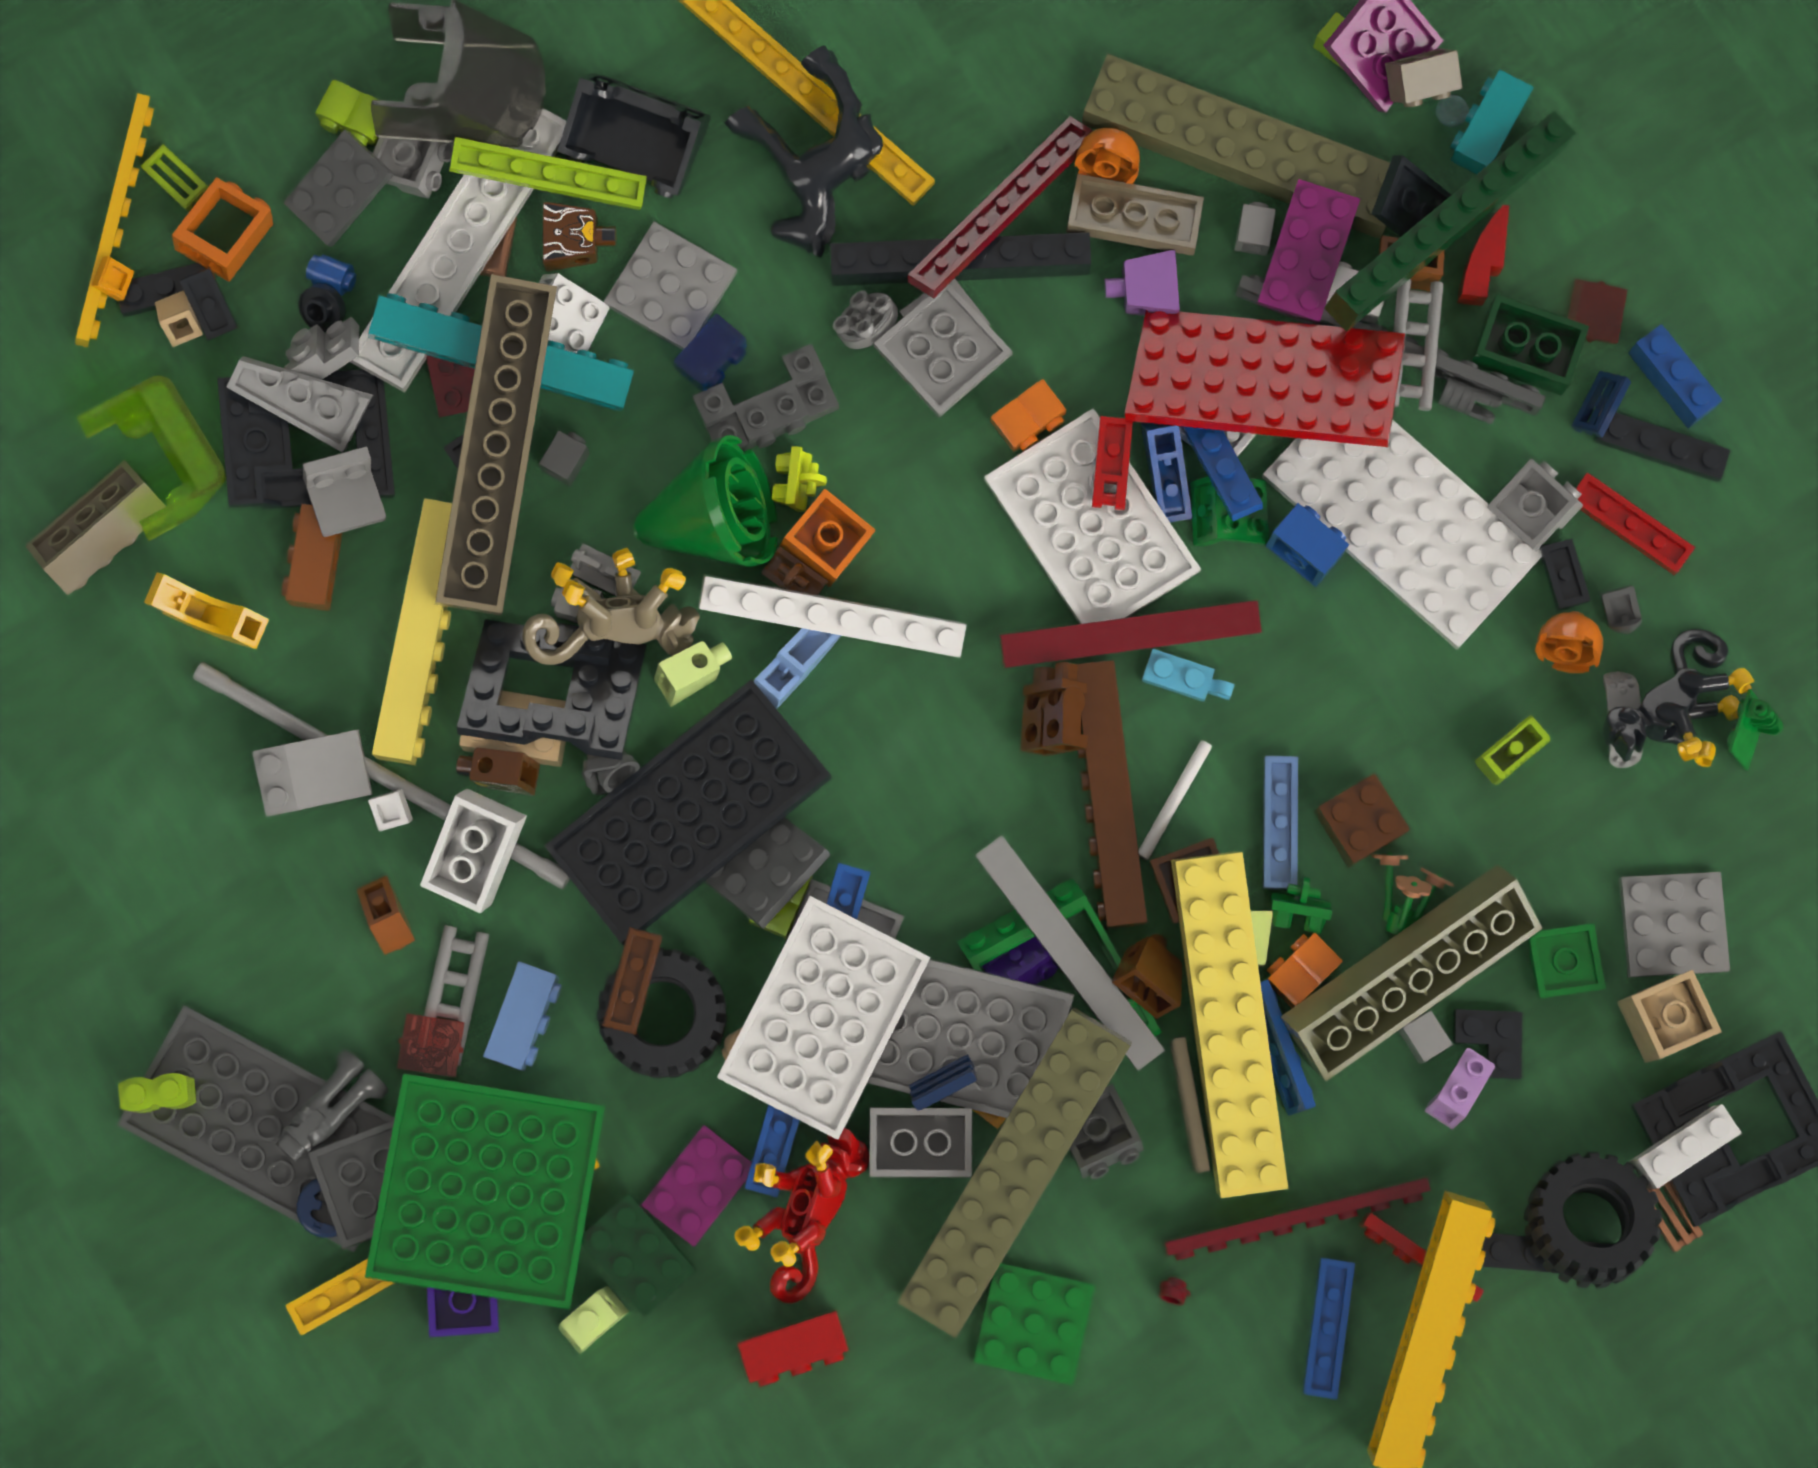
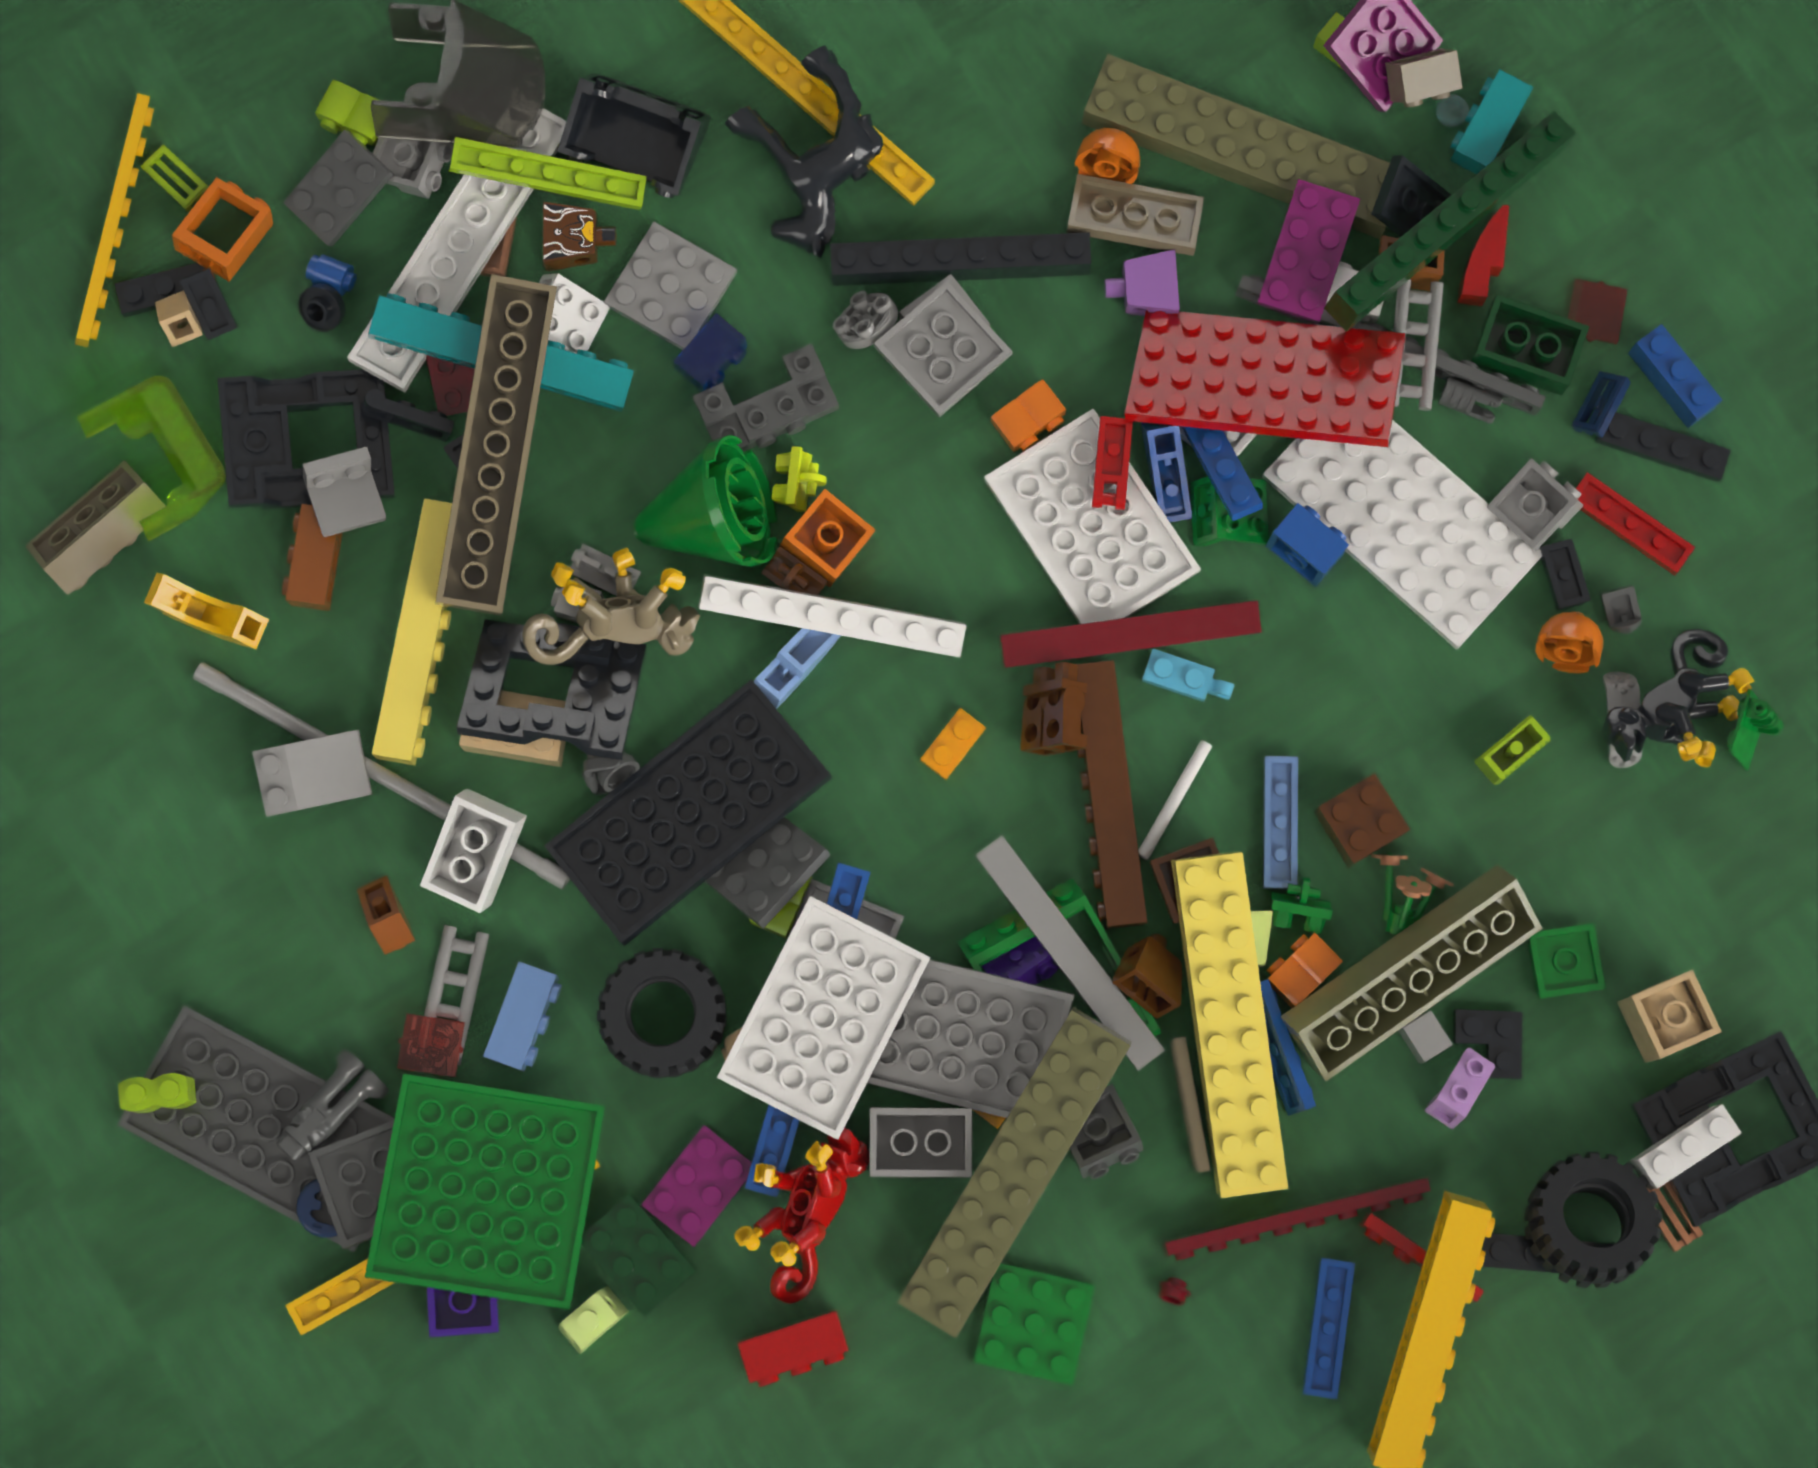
light orange tile [92,256,135,301] -> none
light grey wing [227,356,373,453] -> none
light grey plate [285,316,359,379] -> none
white tile [368,789,413,831] -> none
reddish brown torso [456,748,540,796] -> none
dark grey brick [539,431,590,487] -> none
reddish brown tile [602,927,663,1035] -> none
yellowish green torso [654,641,732,707] -> none
plate [908,116,1094,299] -> none
dark blue tile [909,1054,977,1111] -> none
light grey brick [1234,202,1276,256] -> none
light grey plate [1619,872,1730,978] -> none
none -> black plate [361,389,455,442]
none -> light orange plate [920,708,986,781]

